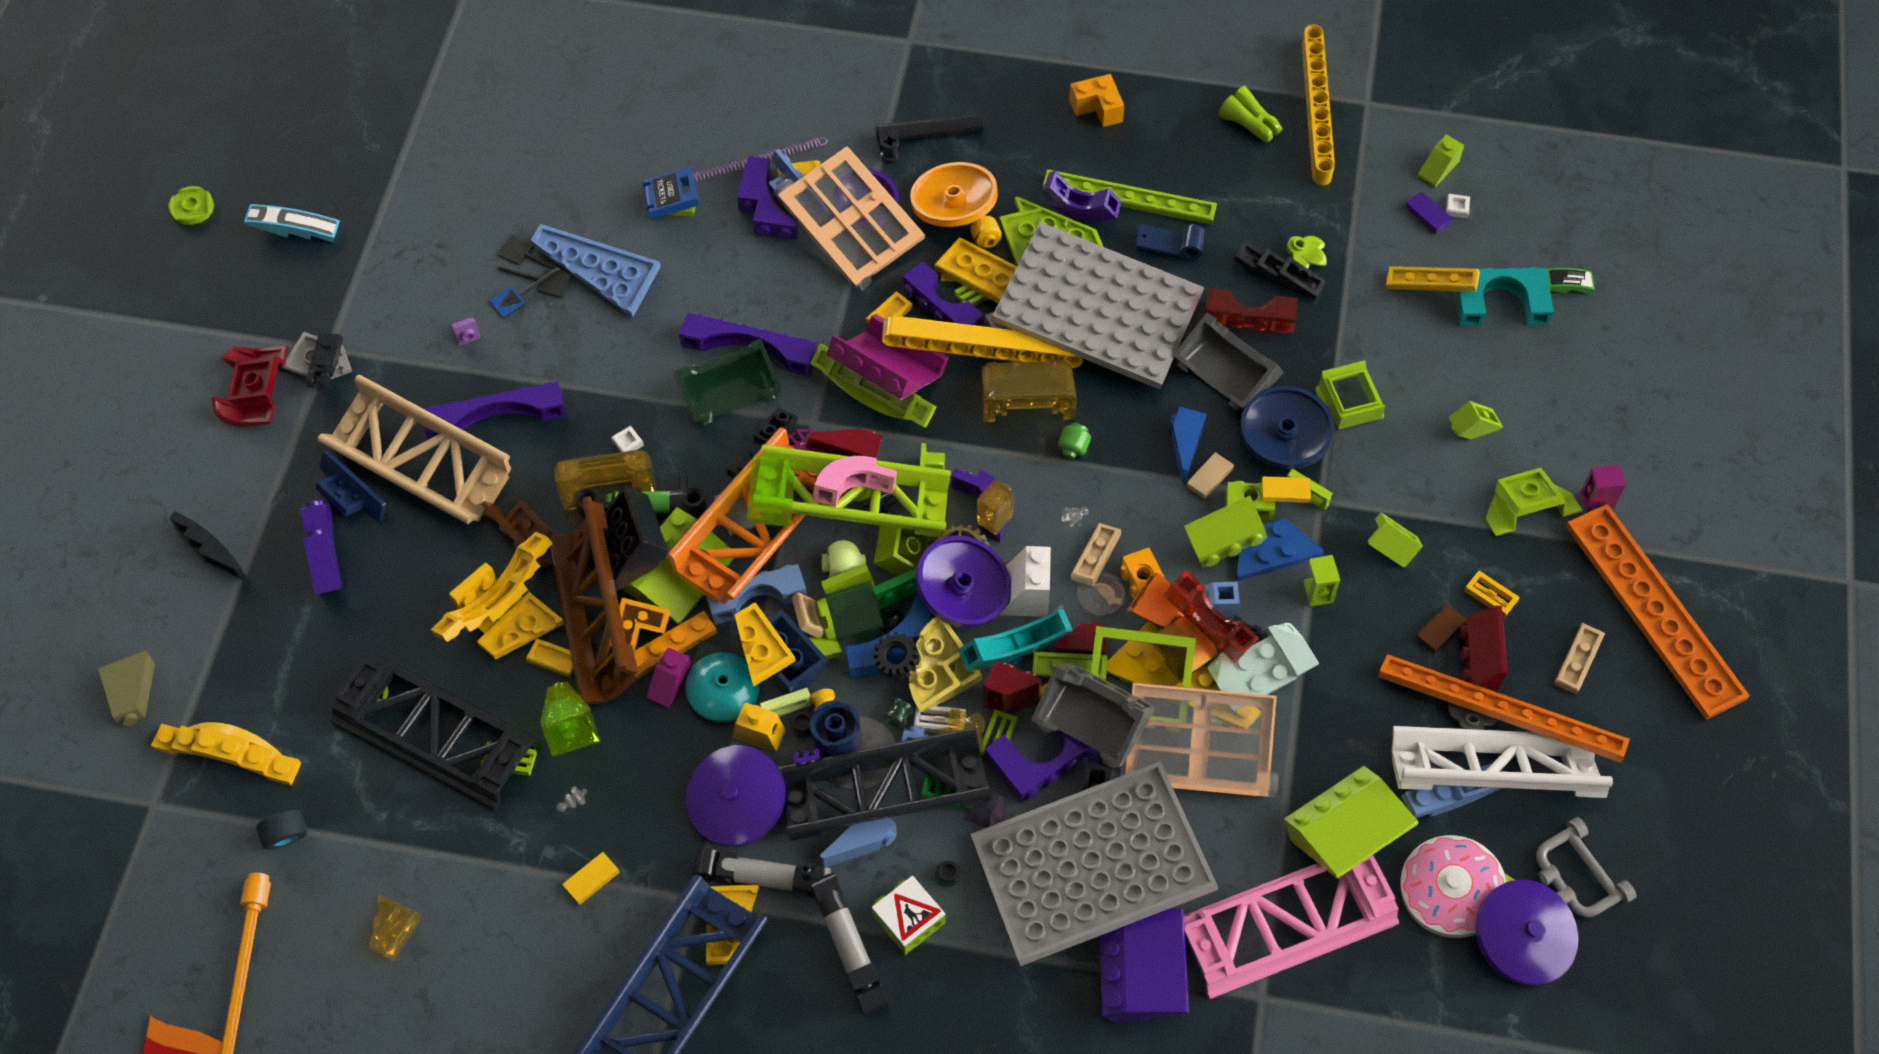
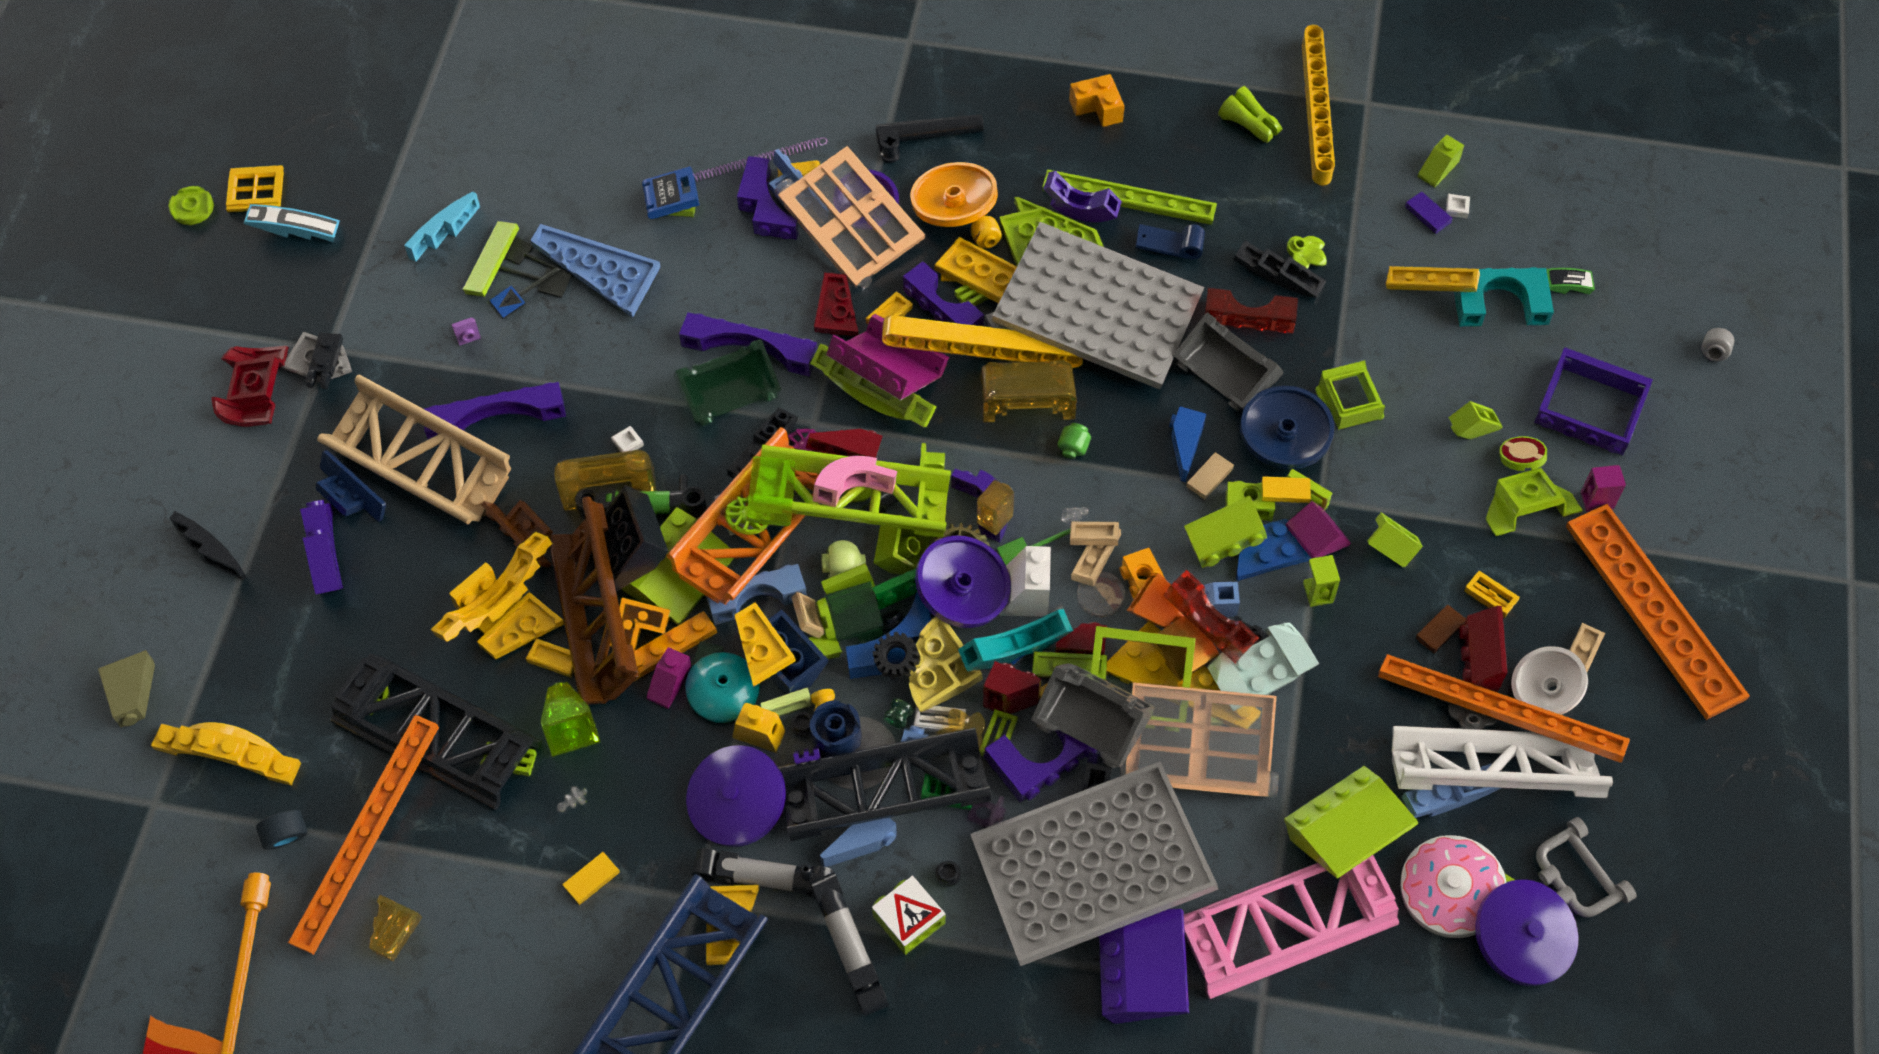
none -> yellow piece [226,165,284,212]
none -> orange plate [288,715,439,955]
none -> medium azure slope [404,191,480,262]
none -> lime tile [463,221,519,297]
none -> lime wheel [725,496,770,535]
none -> dark red wing [814,272,859,336]
none -> bright green piece [997,528,1071,565]
none -> tan tile [1070,522,1119,546]
none -> magenta slope [1285,501,1351,558]
none -> tile [1500,436,1547,471]
none -> white dish [1511,646,1588,715]
none -> dark purple window [1534,347,1653,455]
none -> light grey head [1701,328,1735,362]

